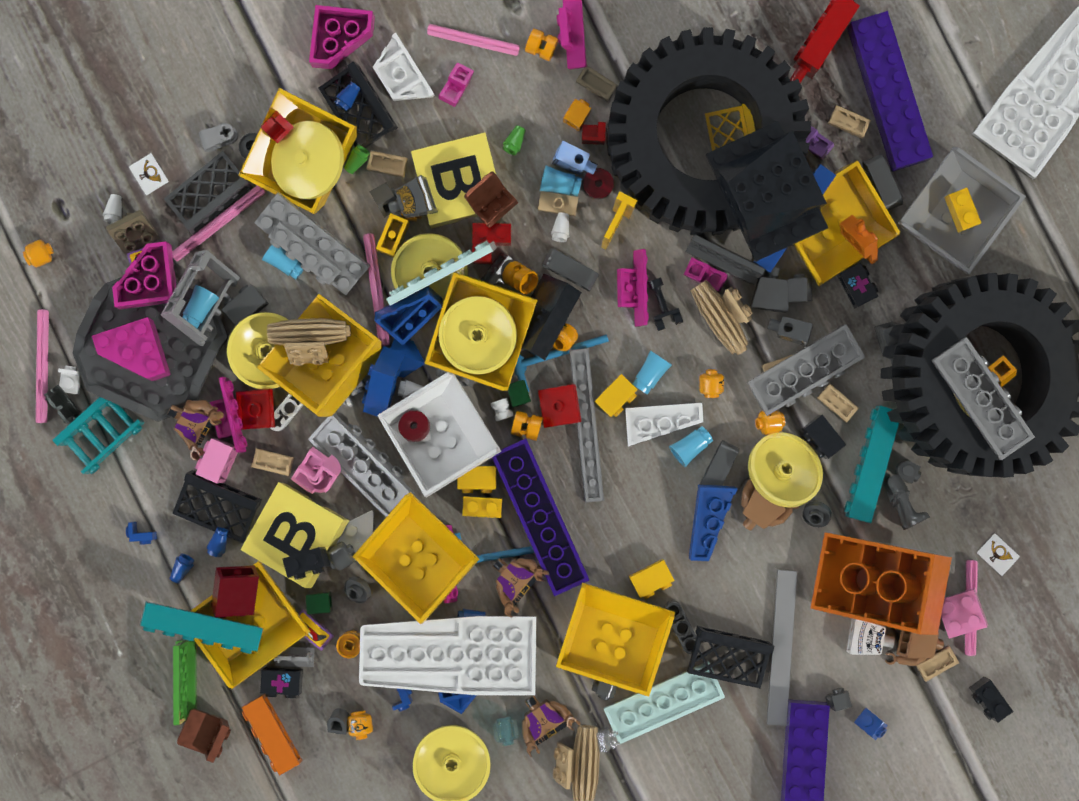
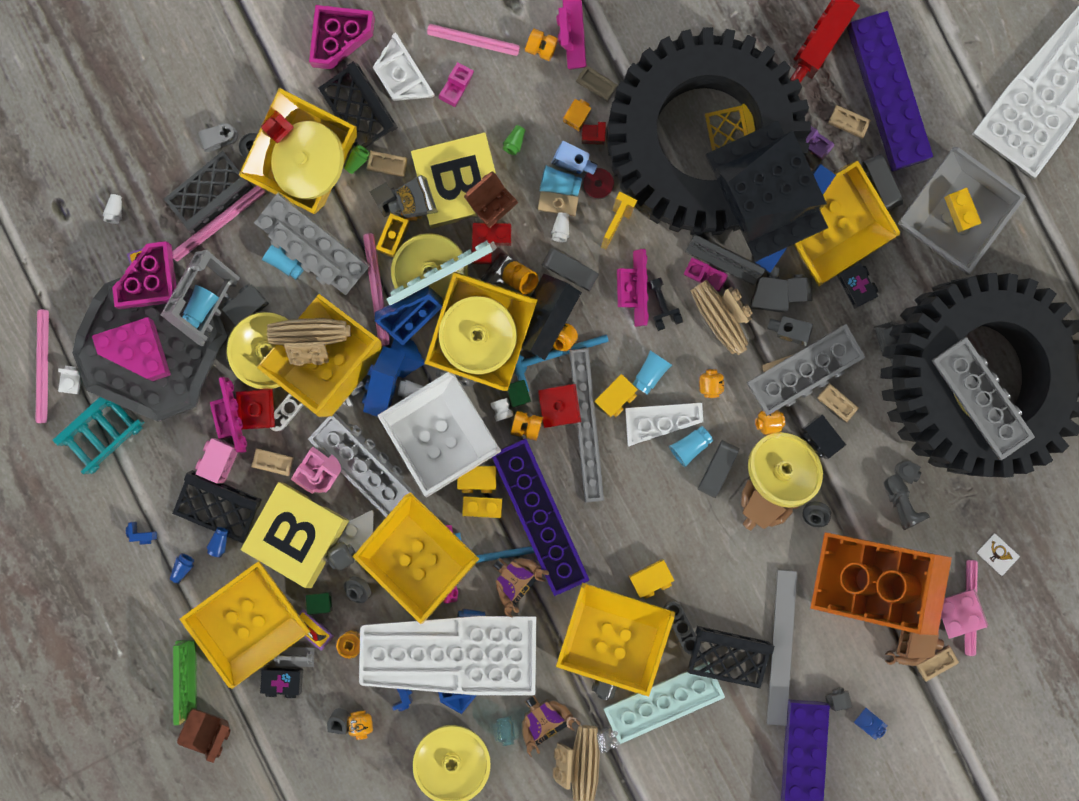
light orange head [23,240,54,268] -> none
pearl dark grey hinge [44,385,81,425] -> none
dark tan plate [106,209,160,255] -> none
white sticker [129,153,169,196] -> none
teal brick [139,601,263,654] -> none
medium nougat torso [167,400,224,461] -> none
dark red brick [211,565,259,618] -> none
orange brick [242,694,303,776] -> none
black brick [282,547,331,580] -> none
blue cone [334,82,360,111] -> none
dark red piece [398,410,430,442] -> none
blue wing [689,485,737,561] -> none
orange plate [840,215,878,264] -> none
teal brick [844,406,899,523] -> none
white torso [846,618,895,655] -> none
black brick [969,677,1014,723] -> none
light orange brick [988,355,1017,387] -> none

